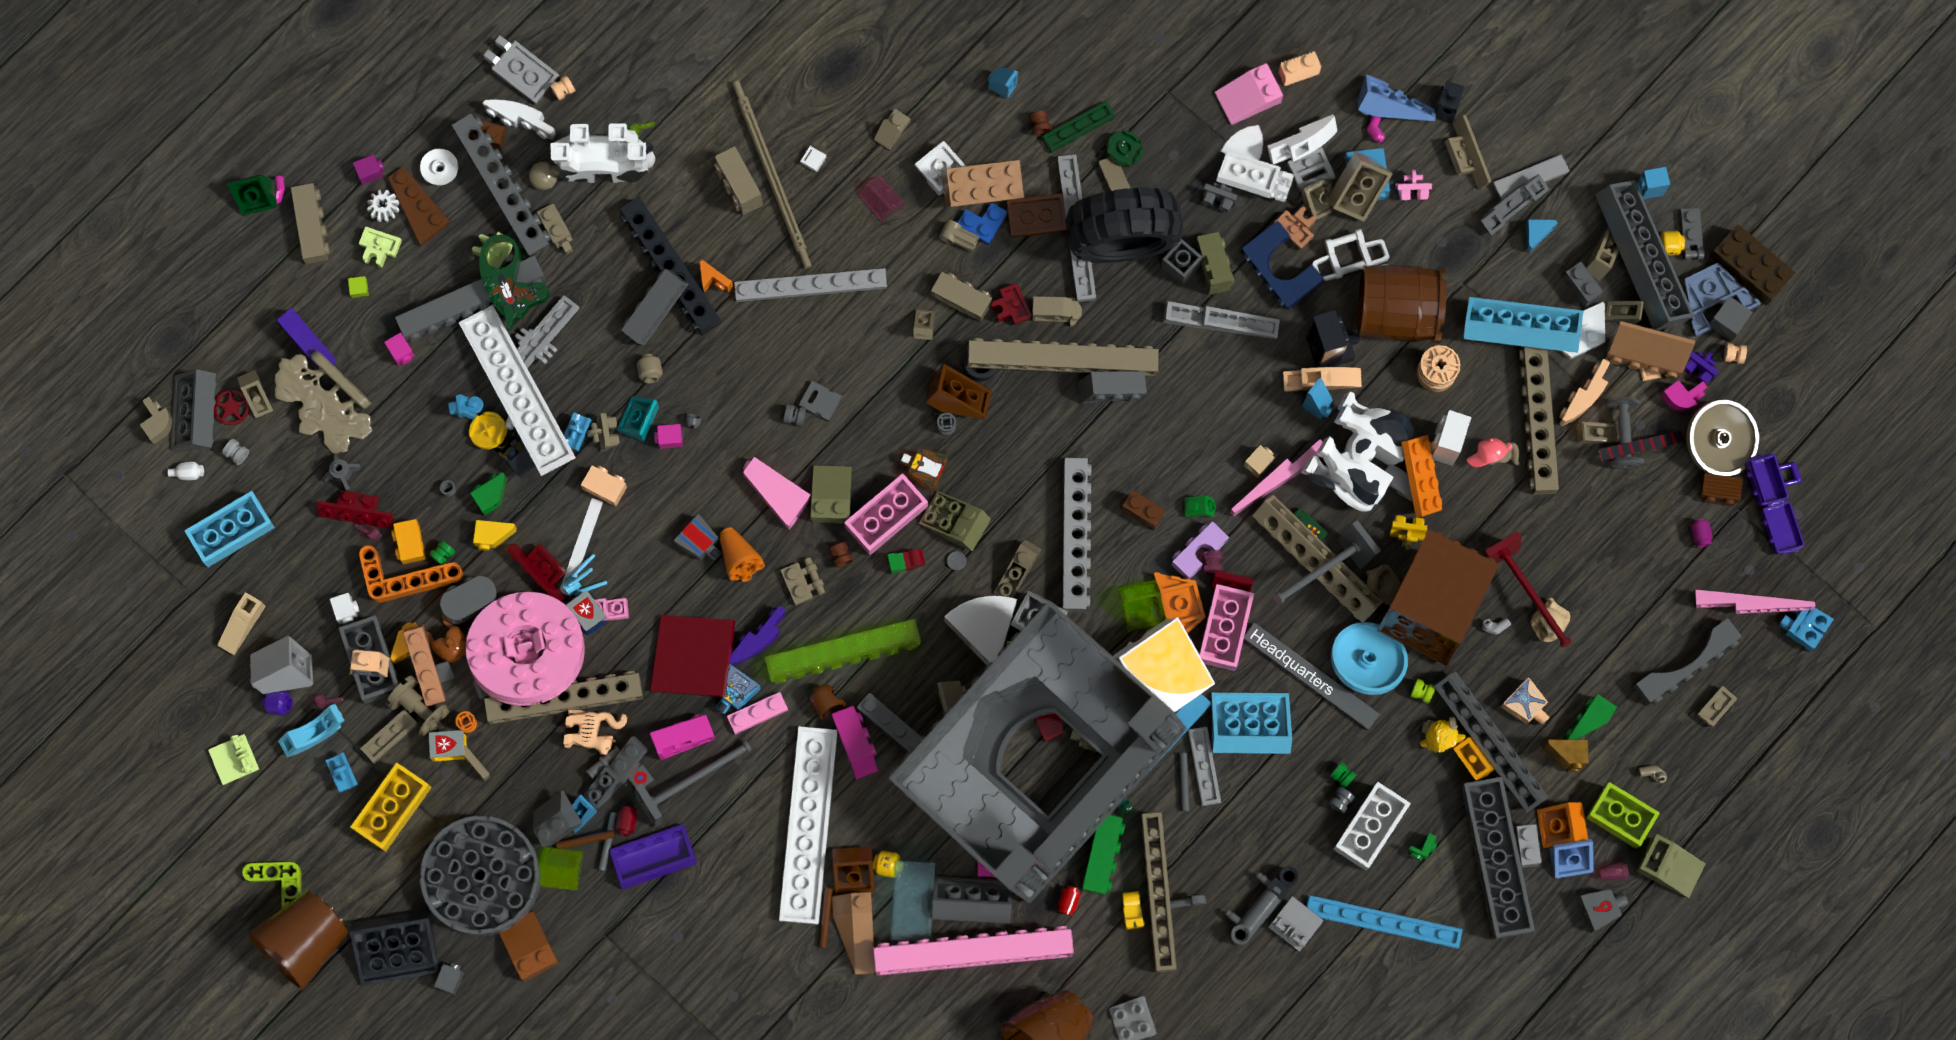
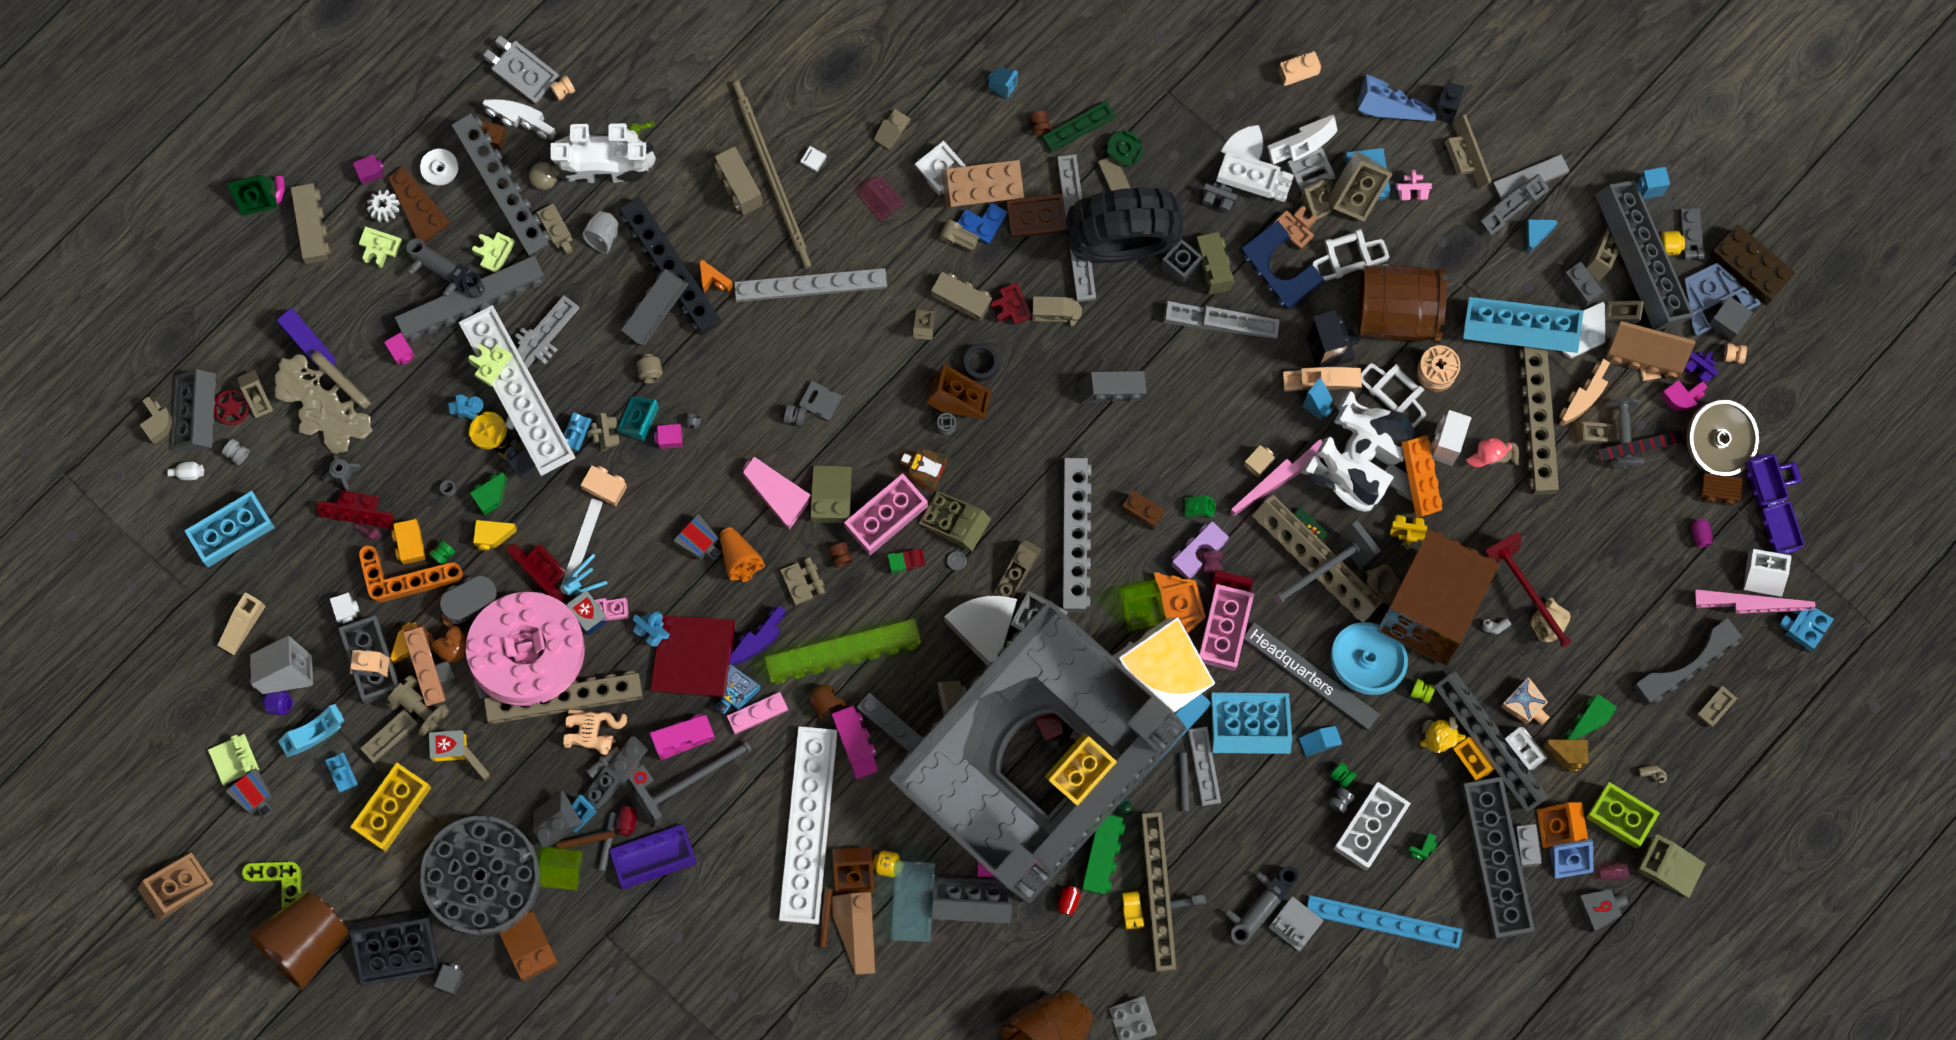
clear pink hand [315,694,343,708] -> none
lime piece [348,276,369,298] -> none
orange wheel [456,711,477,733] -> none
dark green animal [479,234,550,330] -> none
bright pink brick [874,926,1073,976] -> none
dark tan brick [967,338,1158,376] -> none
bright pink slope [1215,63,1283,125] -> none
dark pink arm [1367,115,1385,143] -> none
none -> medium nougat slope [137,852,213,921]
none -> torso [226,768,273,818]
none -> dark grey piece [406,239,485,298]
none -> yellowish green plate [468,344,513,386]
none -> light grey helmet [582,211,618,254]
none -> dark azure hips [633,612,670,646]
none -> yellow brick [1045,732,1117,806]
none -> dark azure slope [1299,726,1342,757]
none -> white bar [1361,363,1426,428]
none -> white brick [1505,727,1548,770]
none -> white slope [1743,549,1791,597]

